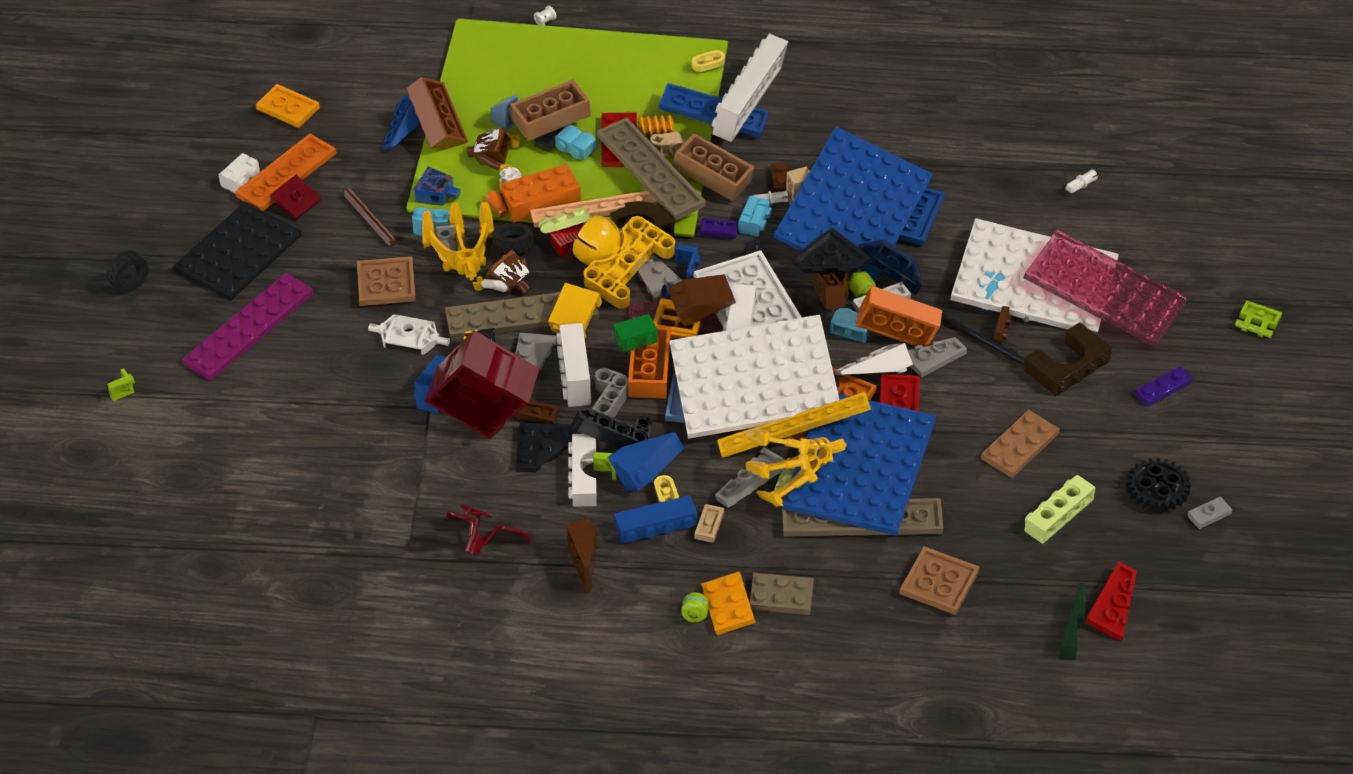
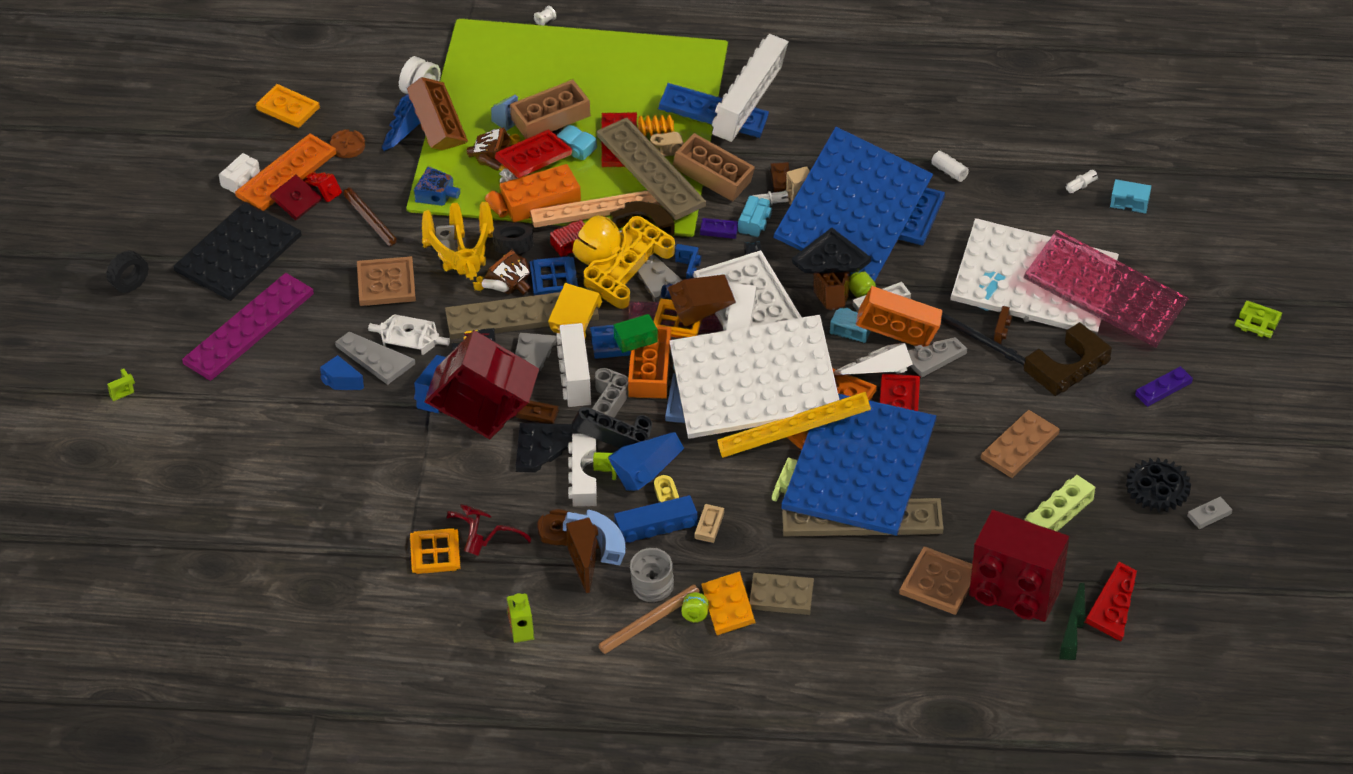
medium azure brick [412,208,450,236] -> none
yellowish green hinge [538,208,590,233] -> none
light yellow plate [692,50,725,72] -> none
light grey wing [715,447,786,508] -> none
yellow piece [745,429,847,507] -> none
dark blue wedge [858,239,923,294] -> none
none -> red bracket [304,172,343,202]
none -> blue slope [320,355,364,390]
none -> dark orange tile [330,130,365,158]
none -> light grey wing [335,332,415,385]
none -> white wheel [399,56,440,94]
none -> light orange piece [410,528,460,574]
none -> red plate [495,129,573,178]
none -> lime torso [507,593,534,643]
none -> blue piece [530,256,578,296]
none -> reddish brown plate [538,509,568,546]
none -> light blue arch [563,509,625,565]
none -> blue slope [590,325,631,359]
none -> medium nougat axle [599,585,699,654]
none -> light grey wheel [630,548,674,602]
none -> white axle [931,151,969,182]
none -> dark red brick [969,509,1070,622]
none -> medium azure brick [1110,179,1151,213]

